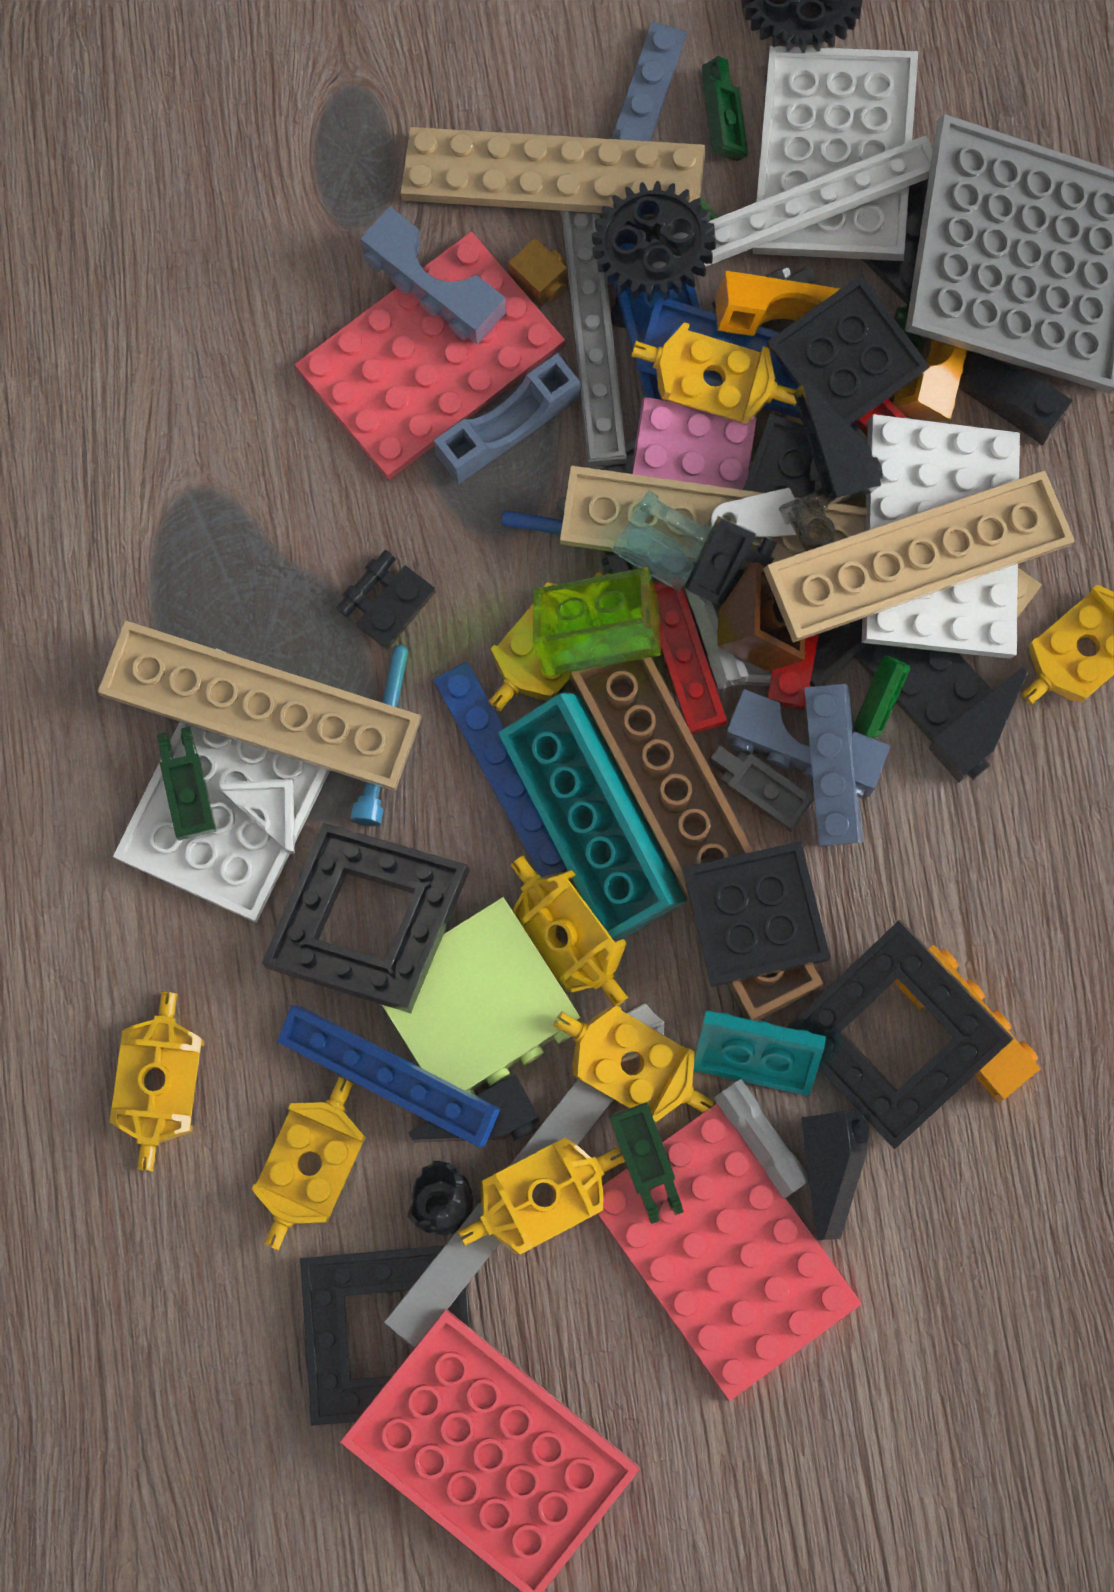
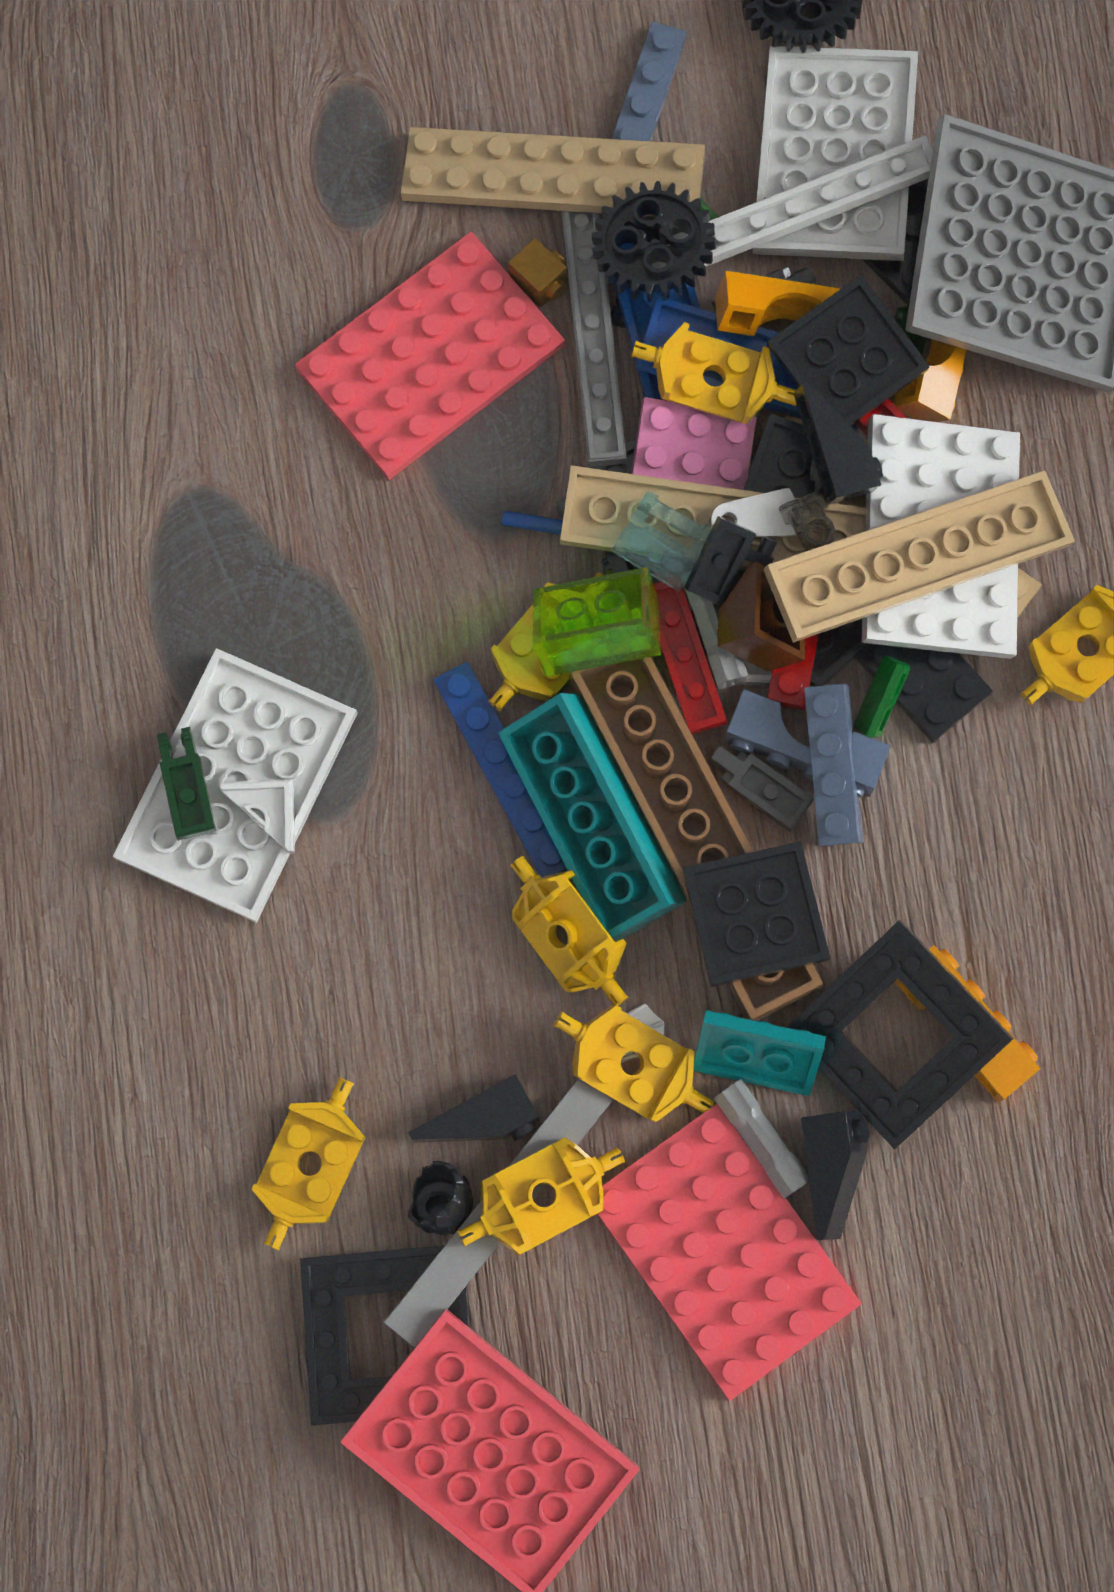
tan plate [98,620,421,791] -> none
yellow plate [109,992,204,1172] -> none
black plate [262,823,470,1014] -> none
blue plate [277,1005,500,1147] -> none
black plate [336,550,436,650] -> none
dark azure piece [350,645,408,826] -> none
sand blue arch [360,206,506,345] -> none
yellowish green panel [382,897,581,1096] -> none
sand blue arch [434,353,580,485] -> none
dark green hinge [609,1102,684,1224] -> none
dark green hinge [702,56,748,161] -> none
black slope [928,667,1028,783] -> none
black slope [958,351,1073,445] -> none

